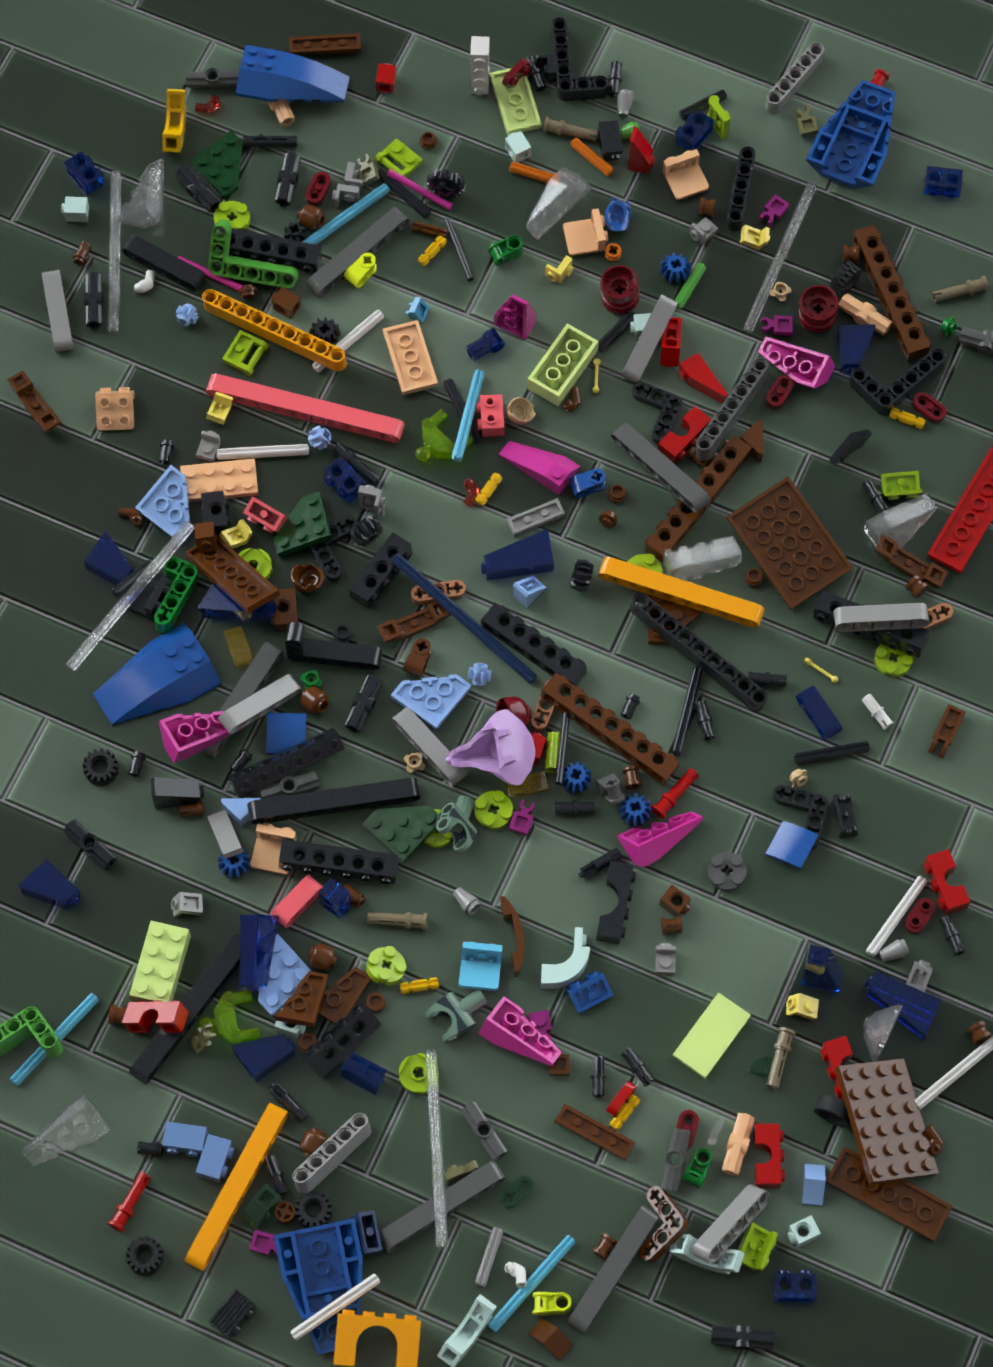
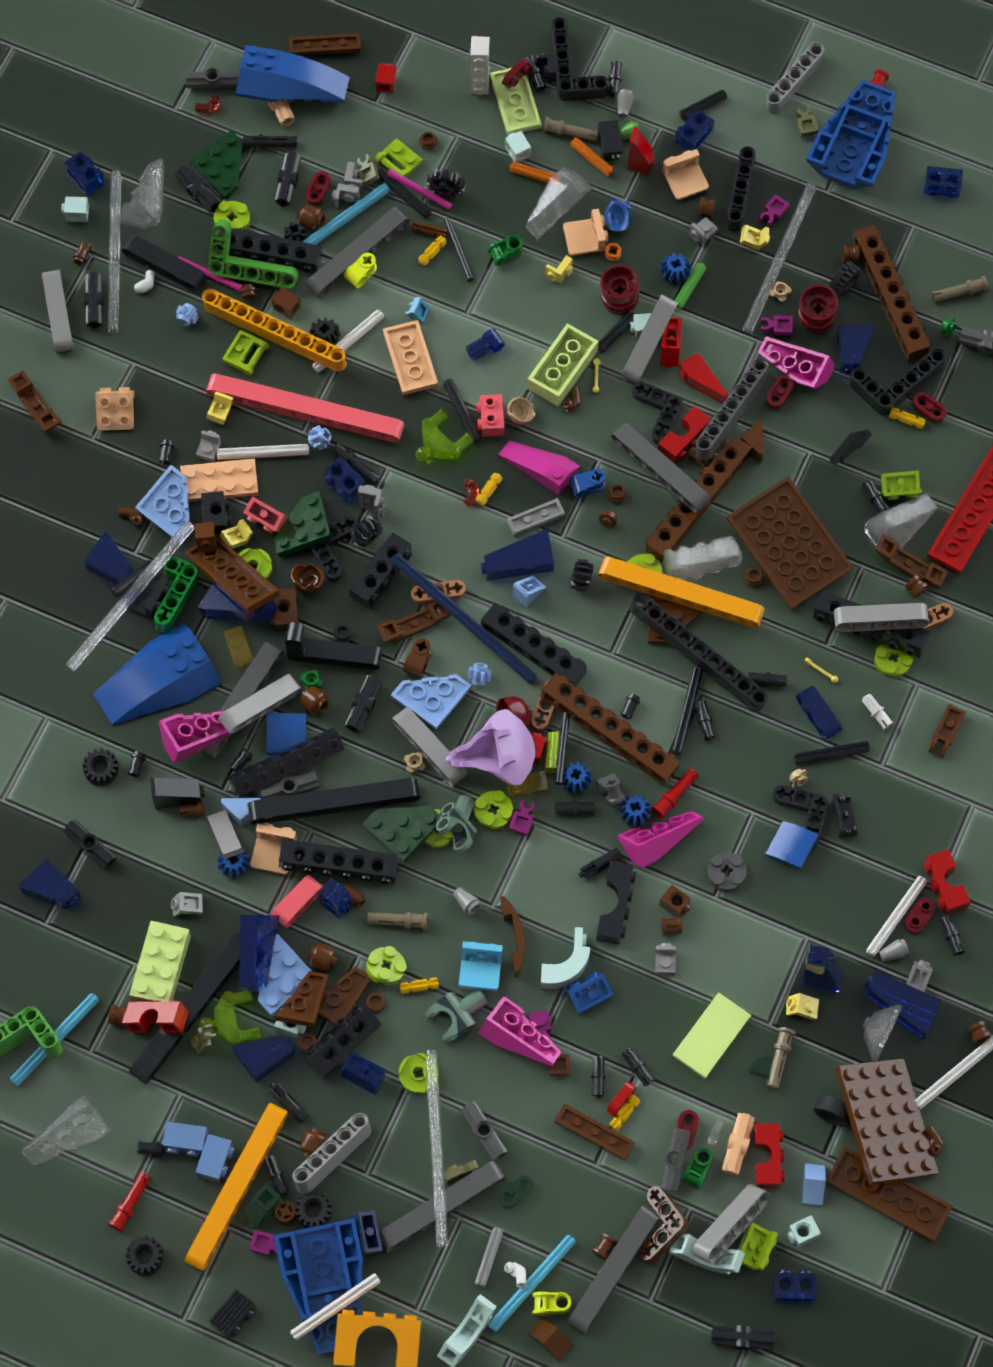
yellow arch [162,89,186,153] -> none
medium azure axle [452,369,484,462] -> none
dark pink wedge [494,294,536,340] -> none
reddish brown bush [622,765,642,790] -> none
lime plate [706,95,731,141] -> none
red arch [820,1036,853,1101] -> none
light nougat piece [838,293,893,336] -> none

